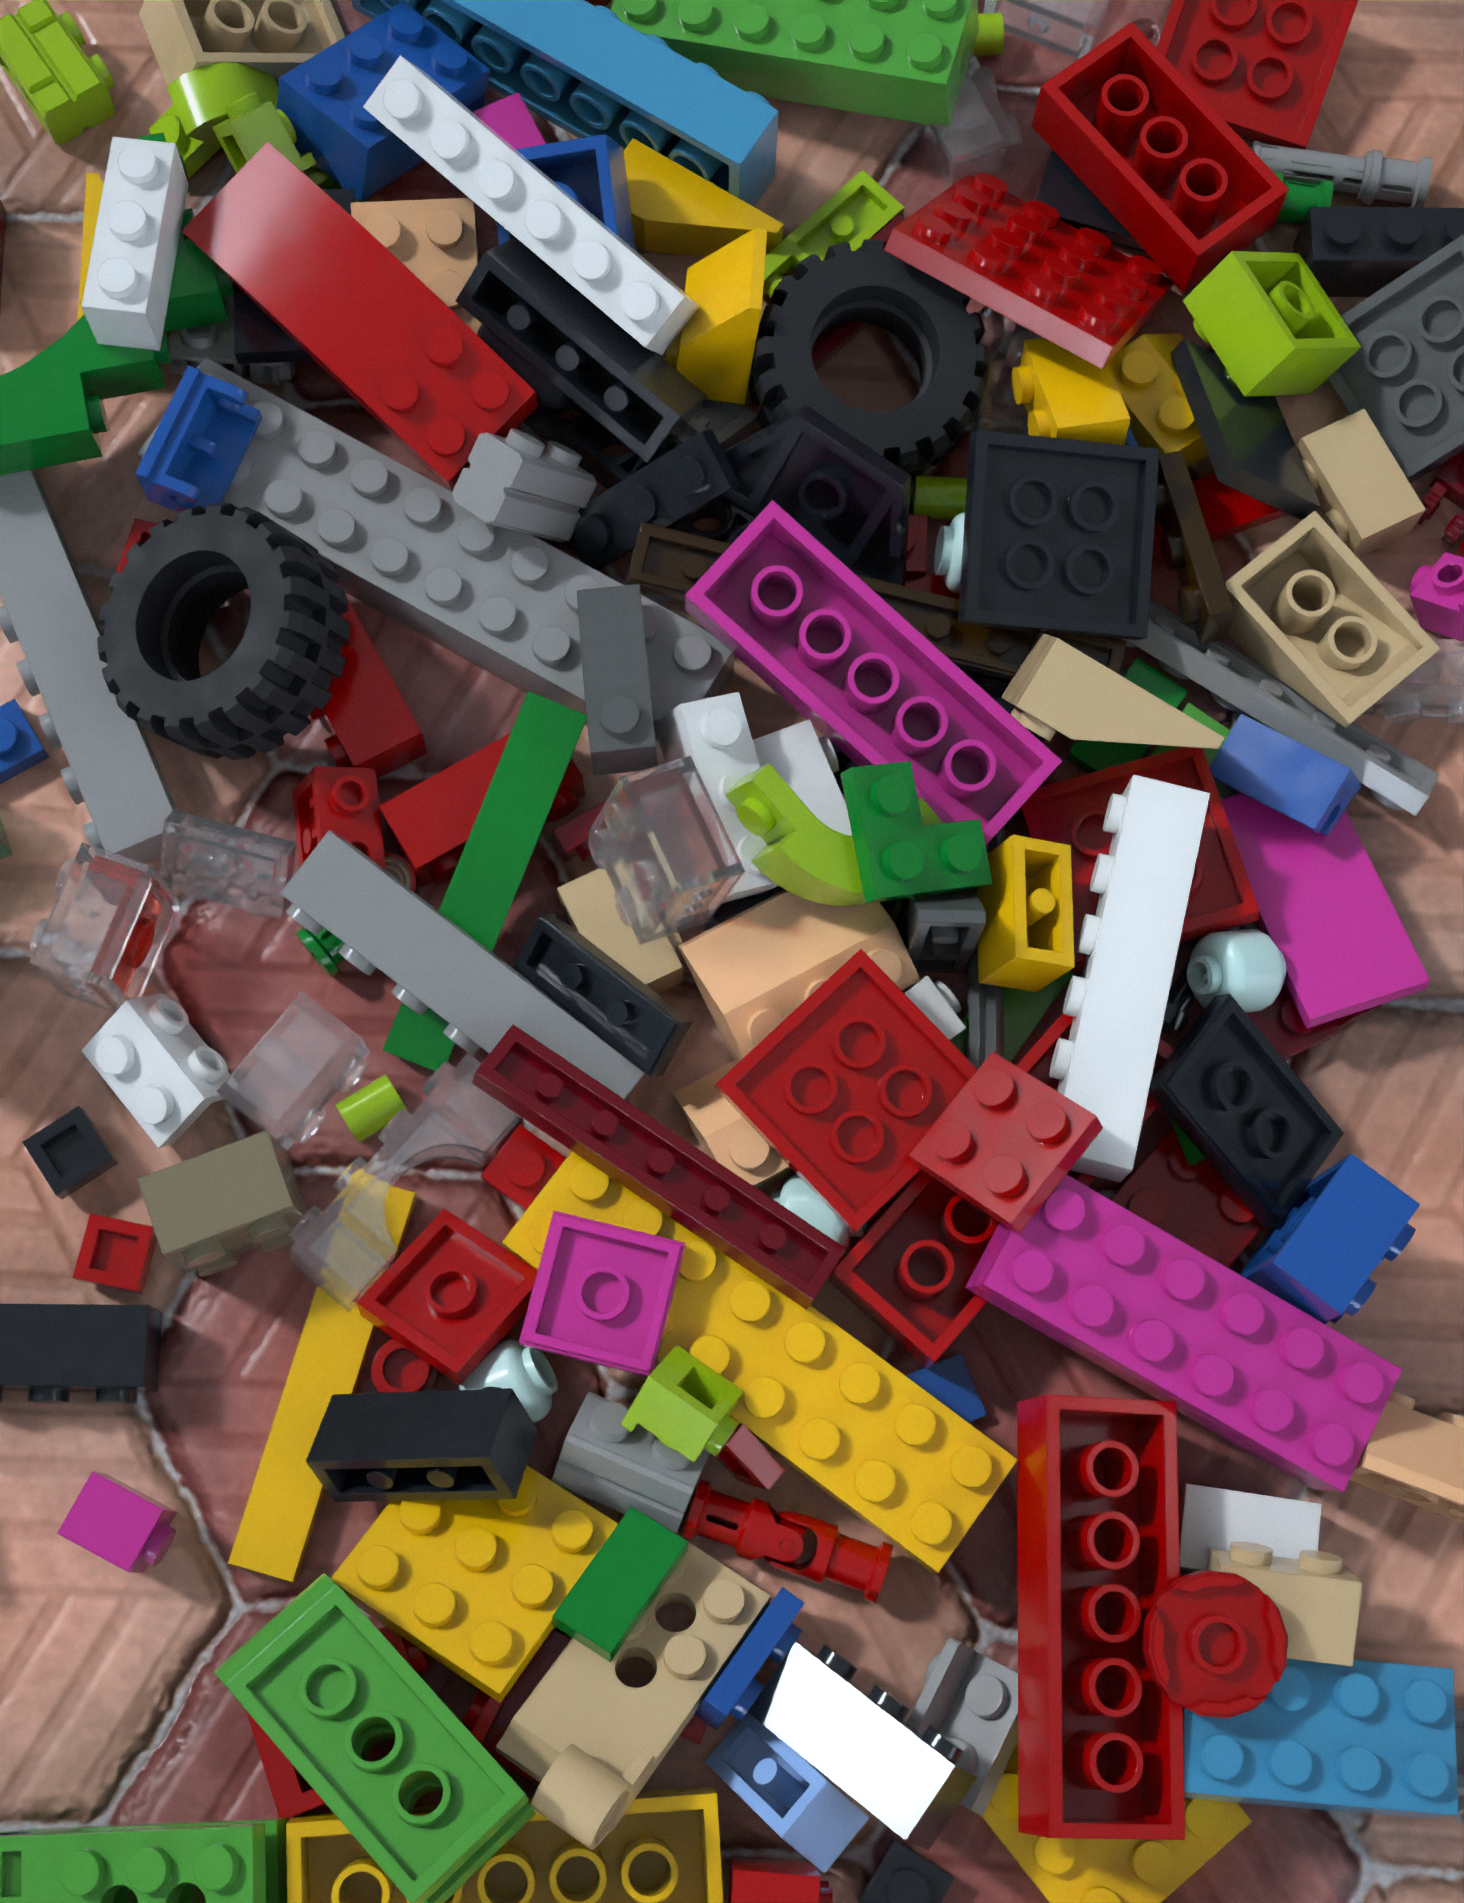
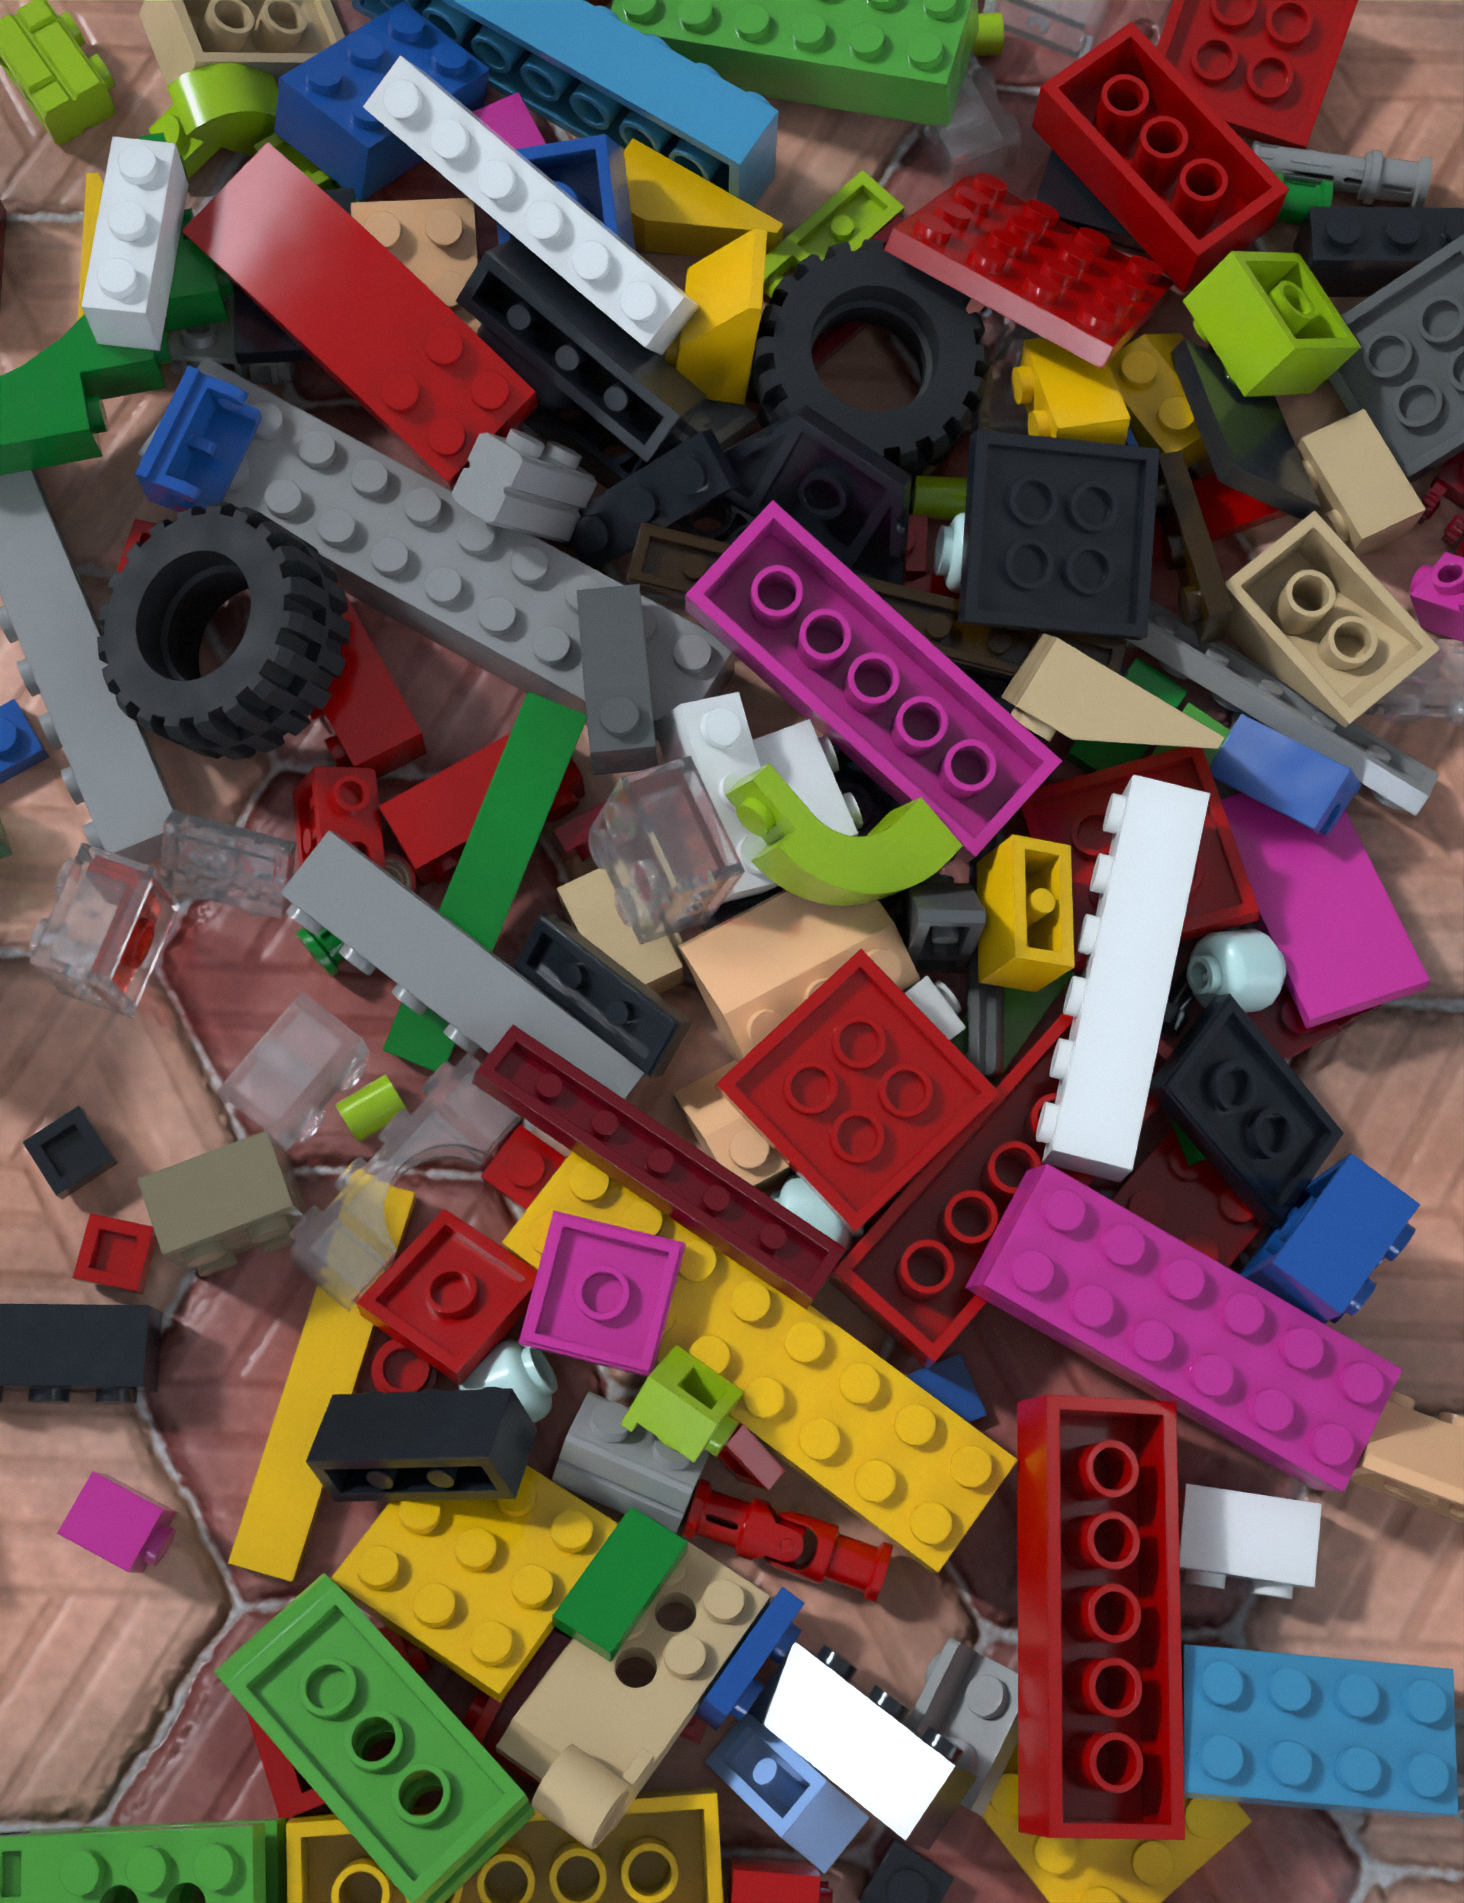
white bracket [81,993,240,1148] -> none
lime brick [212,91,316,174] -> none
green plate [840,761,993,903] -> none
red plate [909,1051,1103,1235] -> none
red tile [1142,1570,1288,1719] -> none
tan brick [1207,1541,1362,1666] -> none

